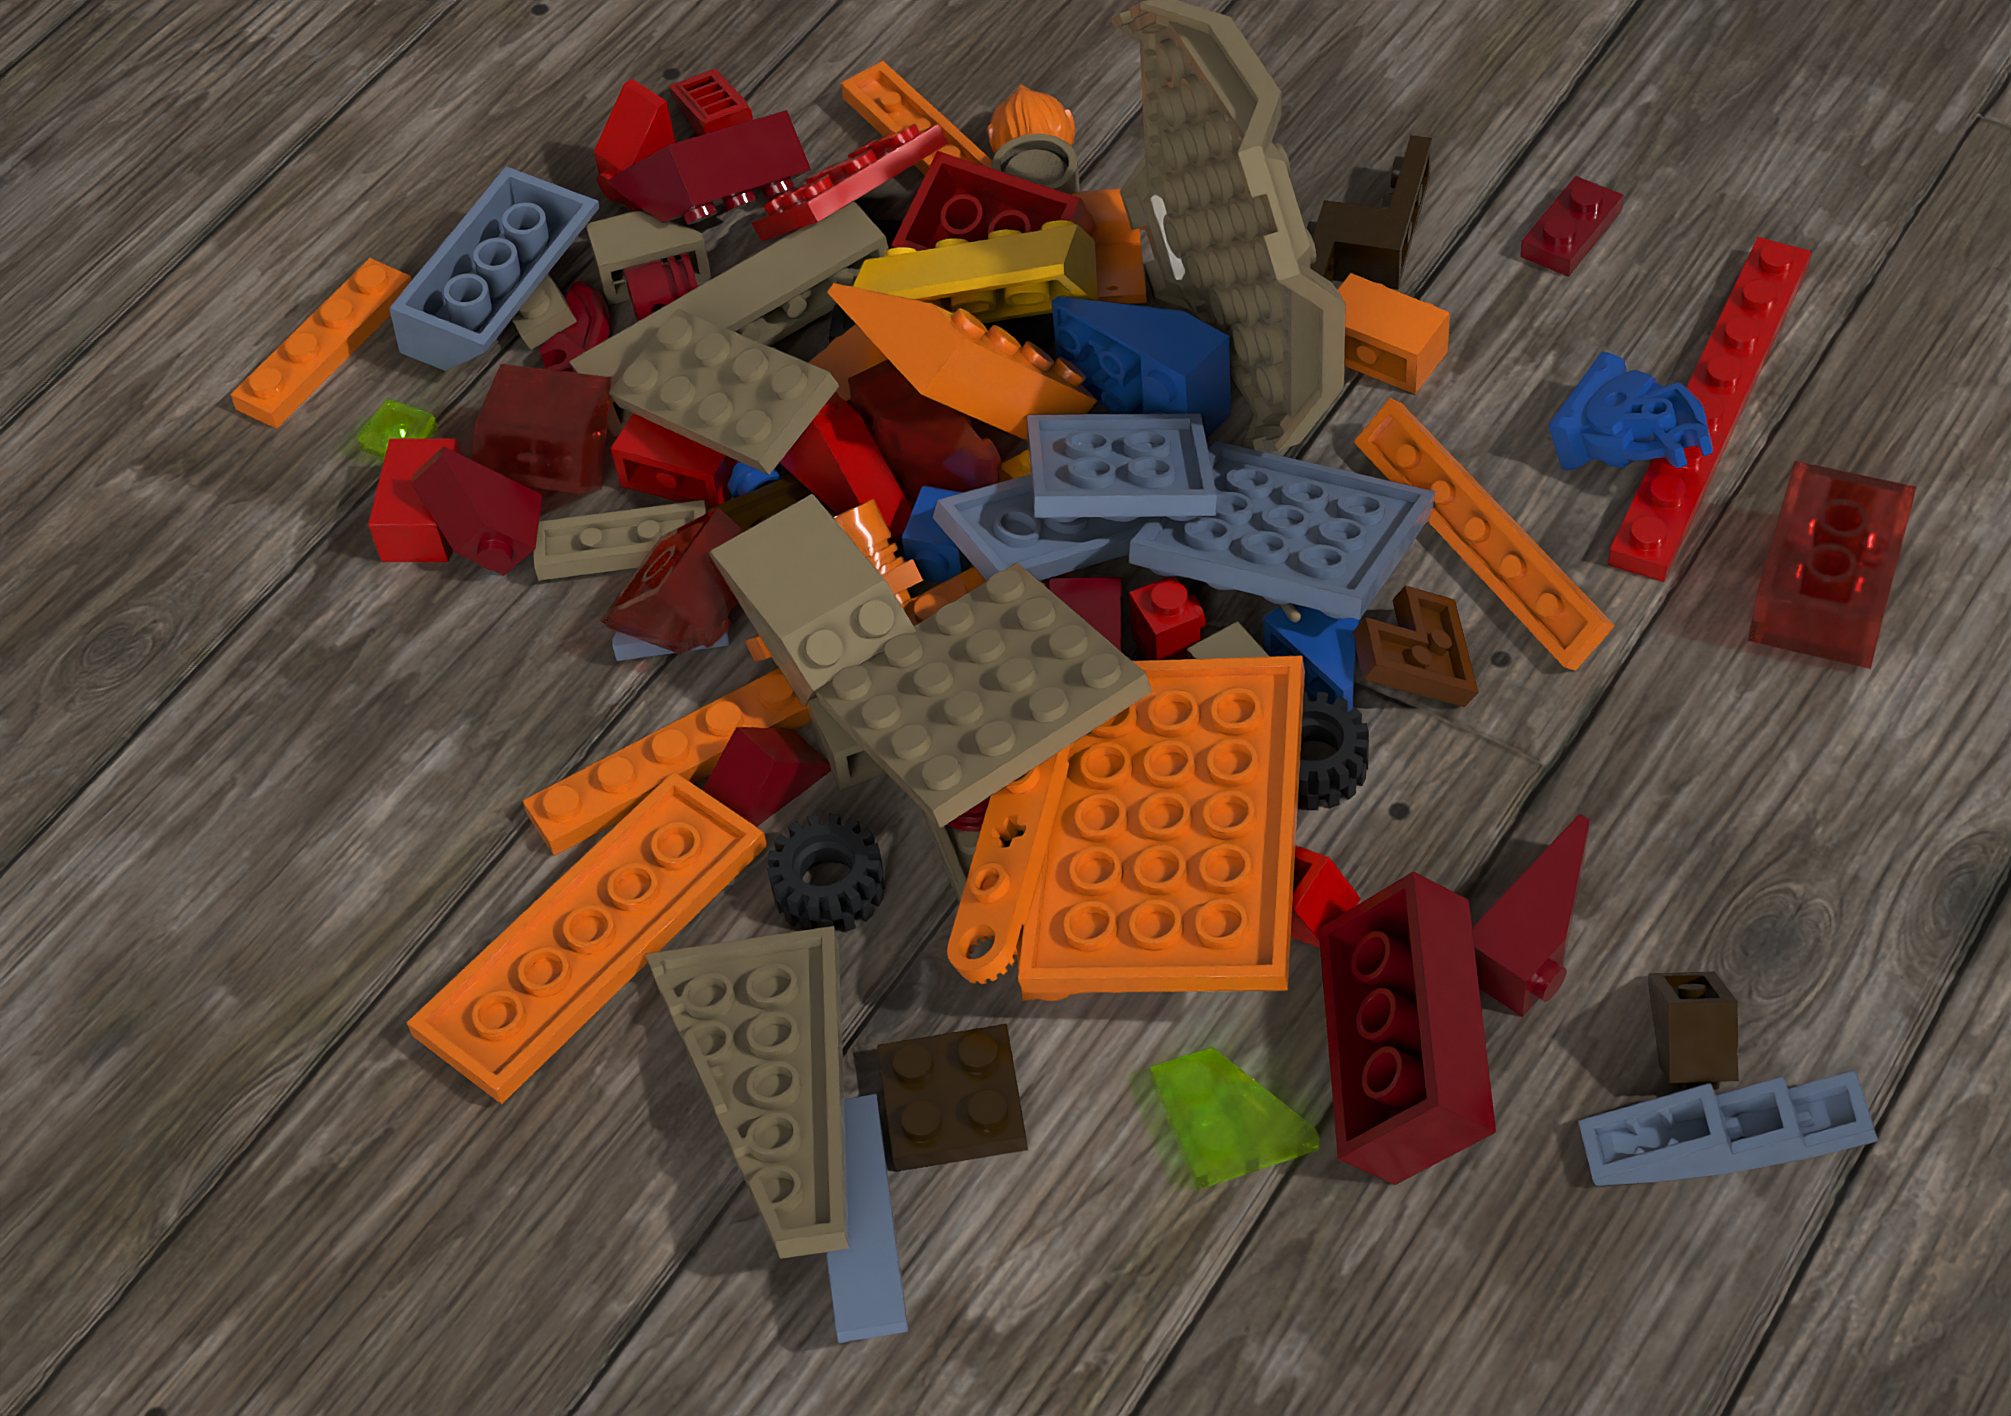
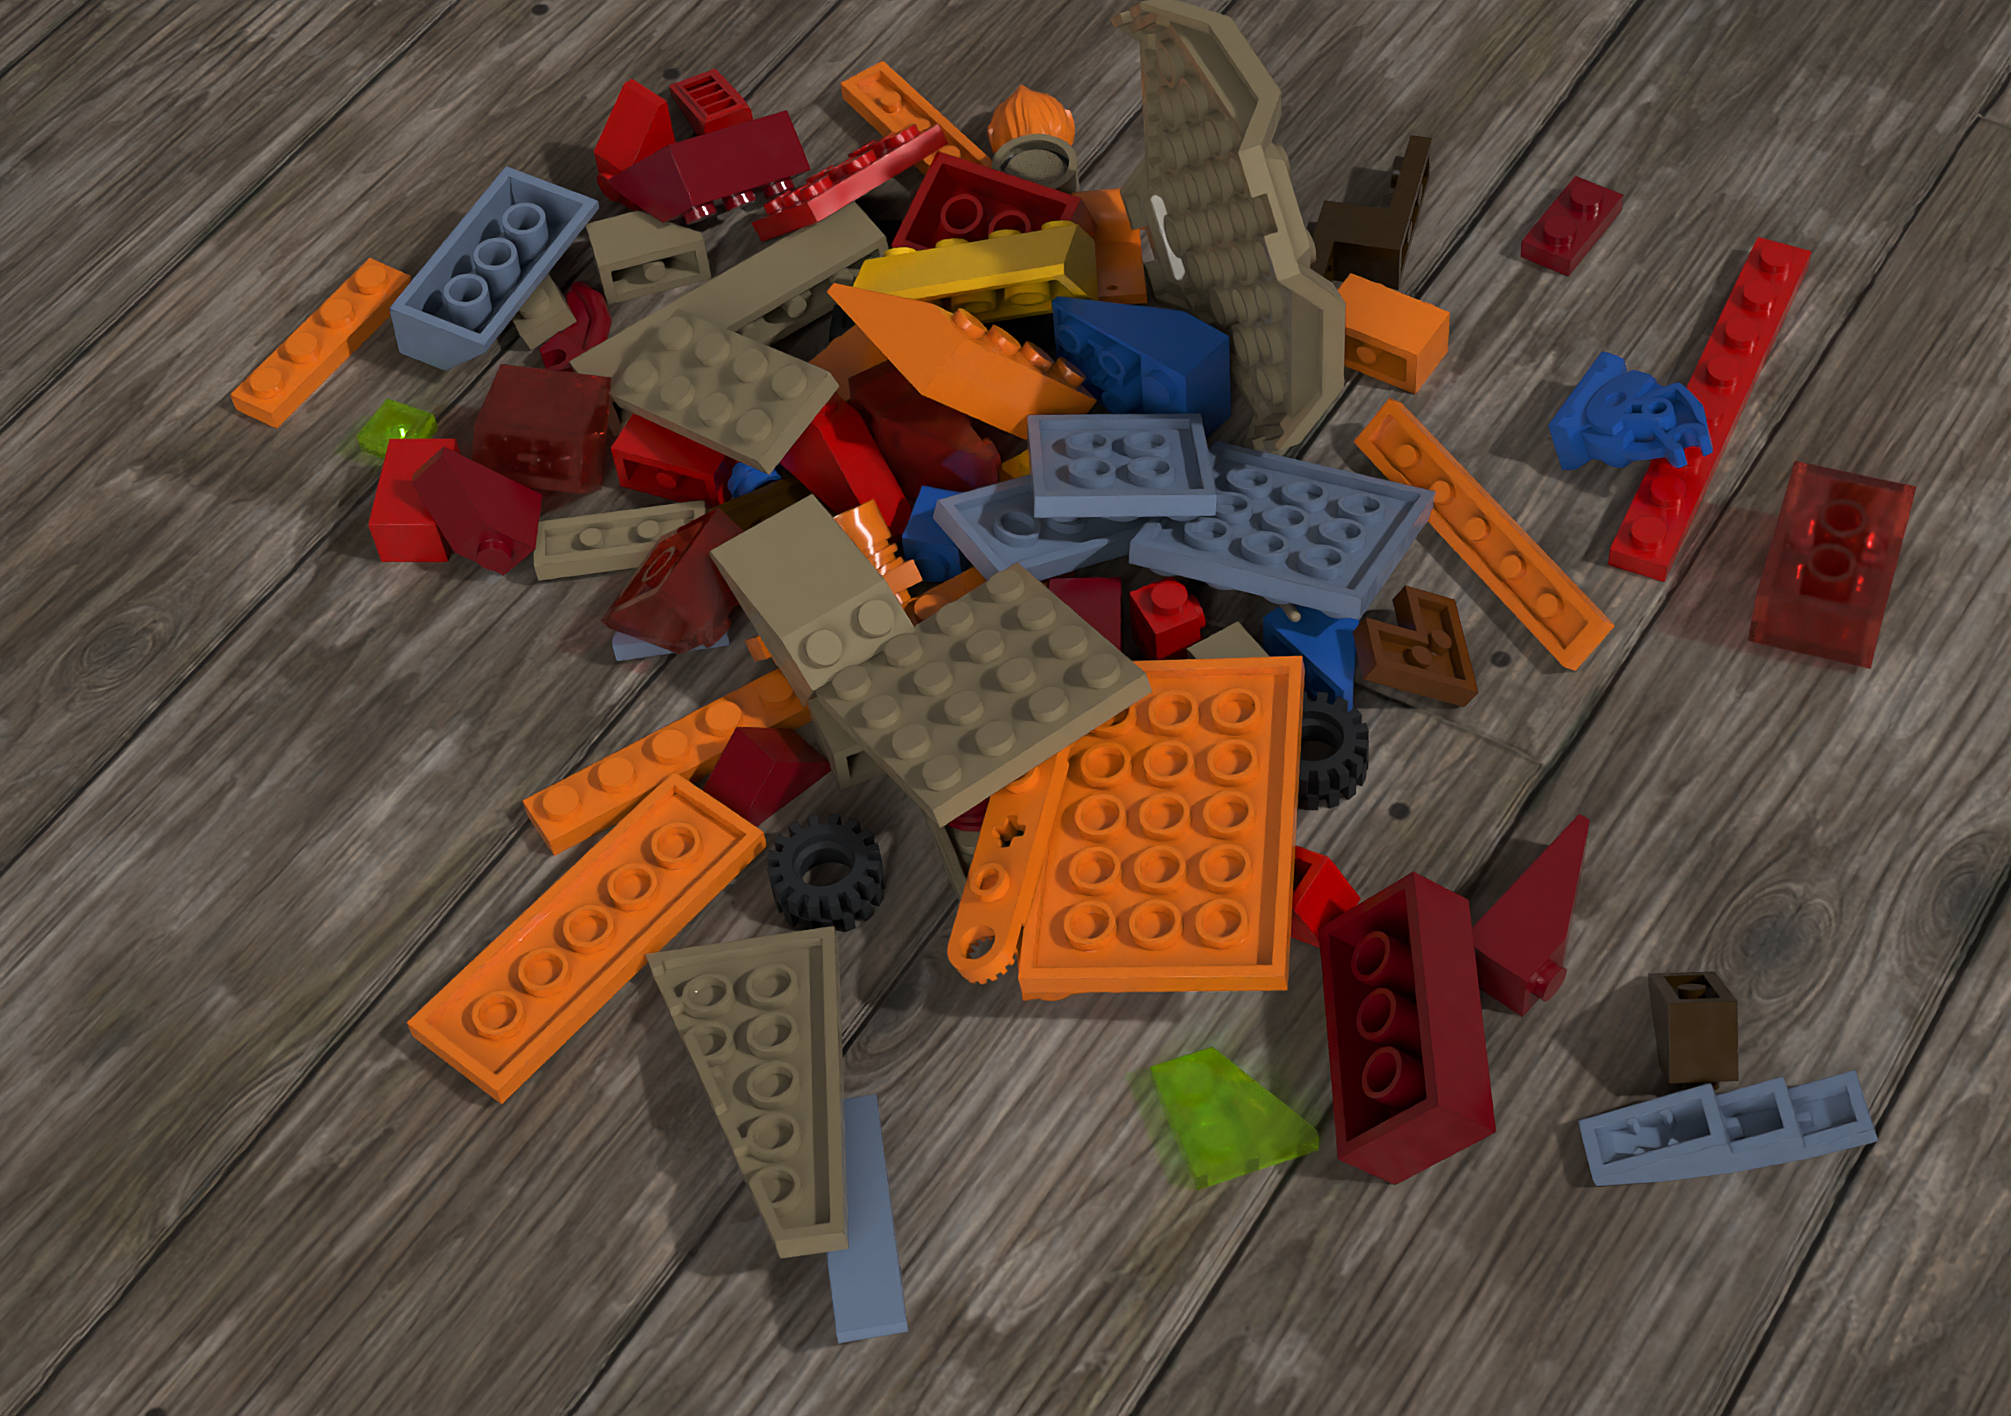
dark red piece [623,252,698,322] -> none
dark brown plate [877,1024,1028,1172] -> none

